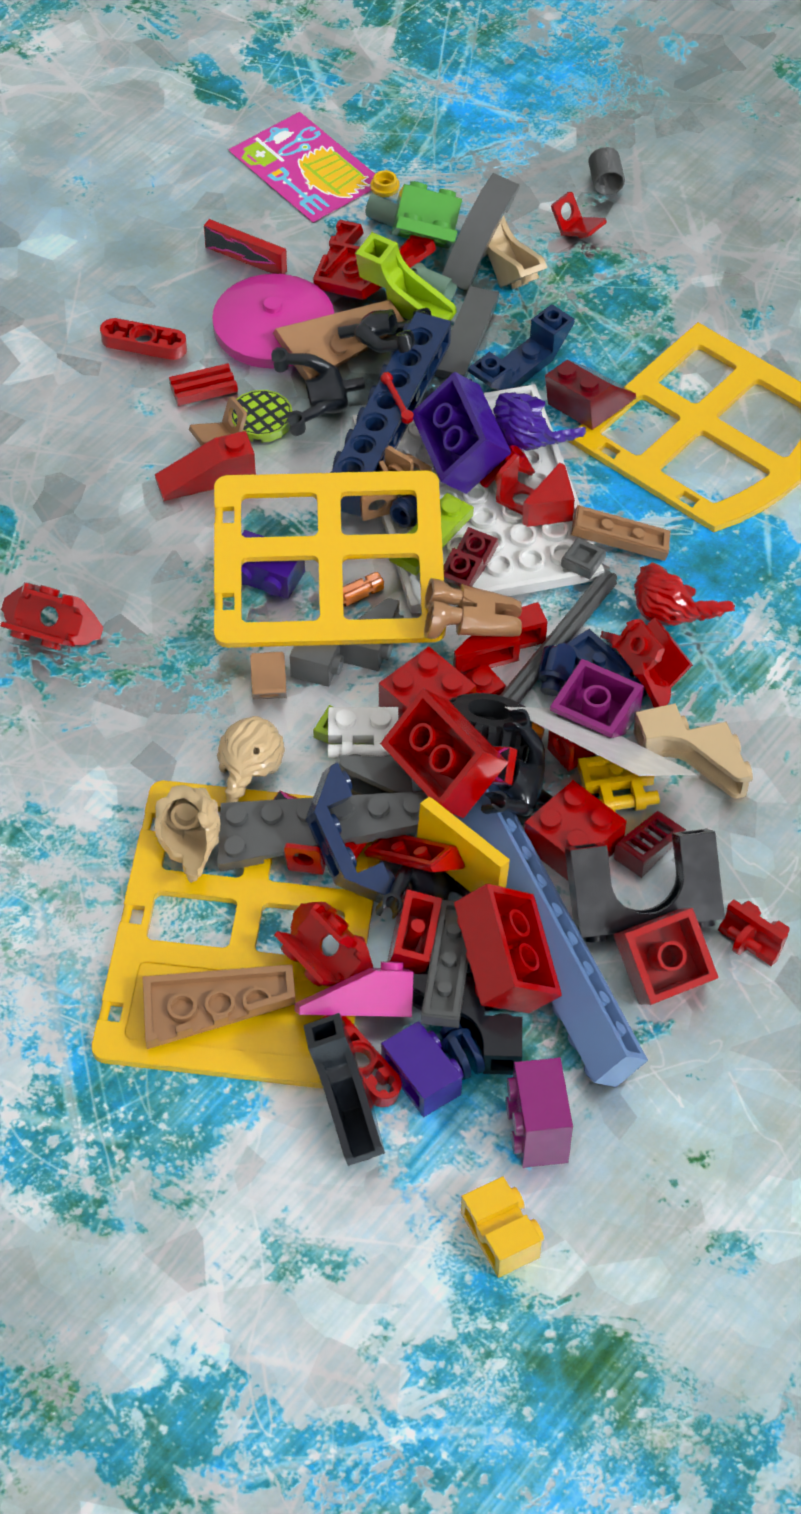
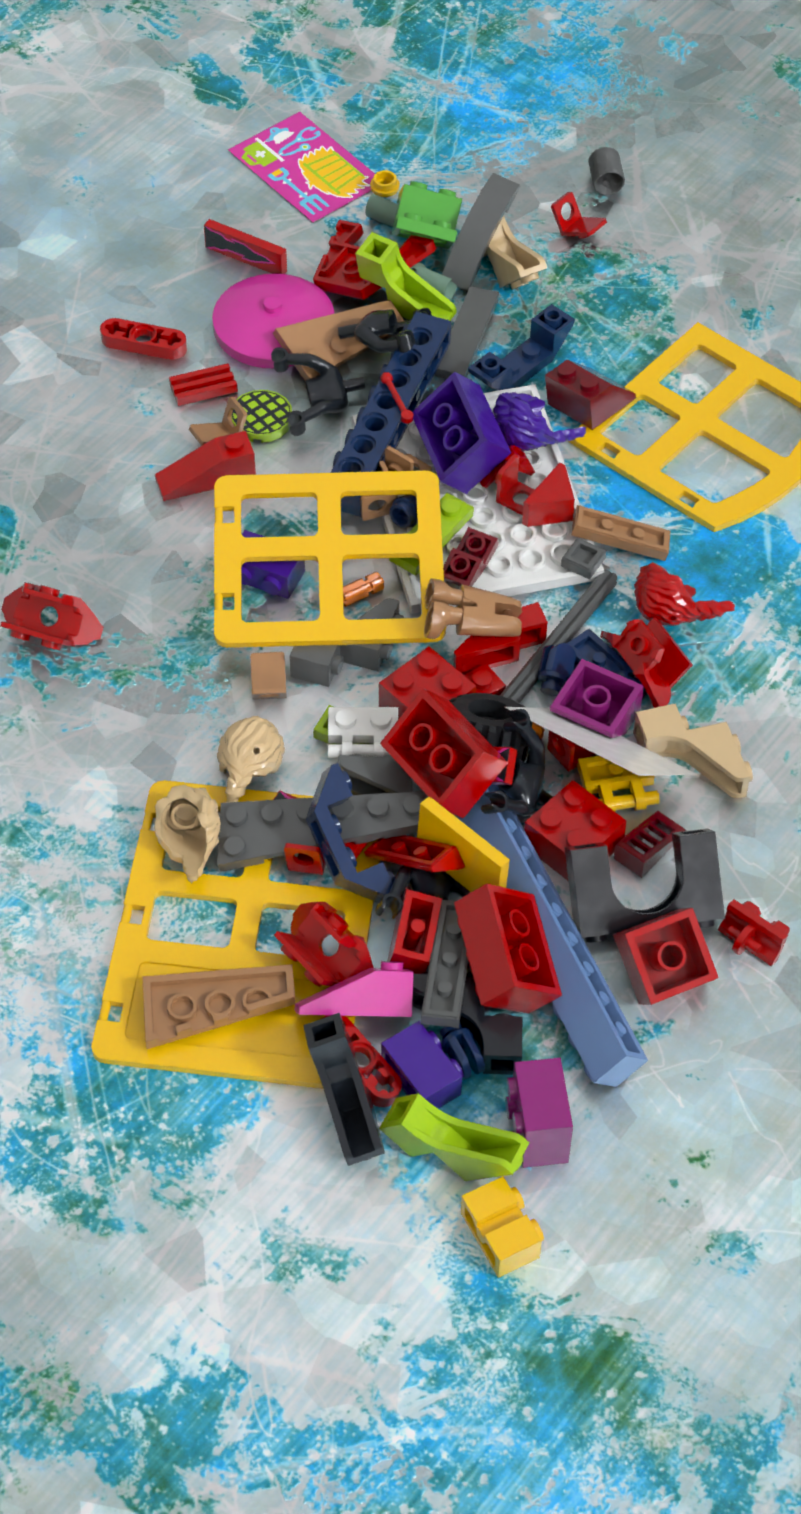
none -> lime arch [379,1093,530,1181]

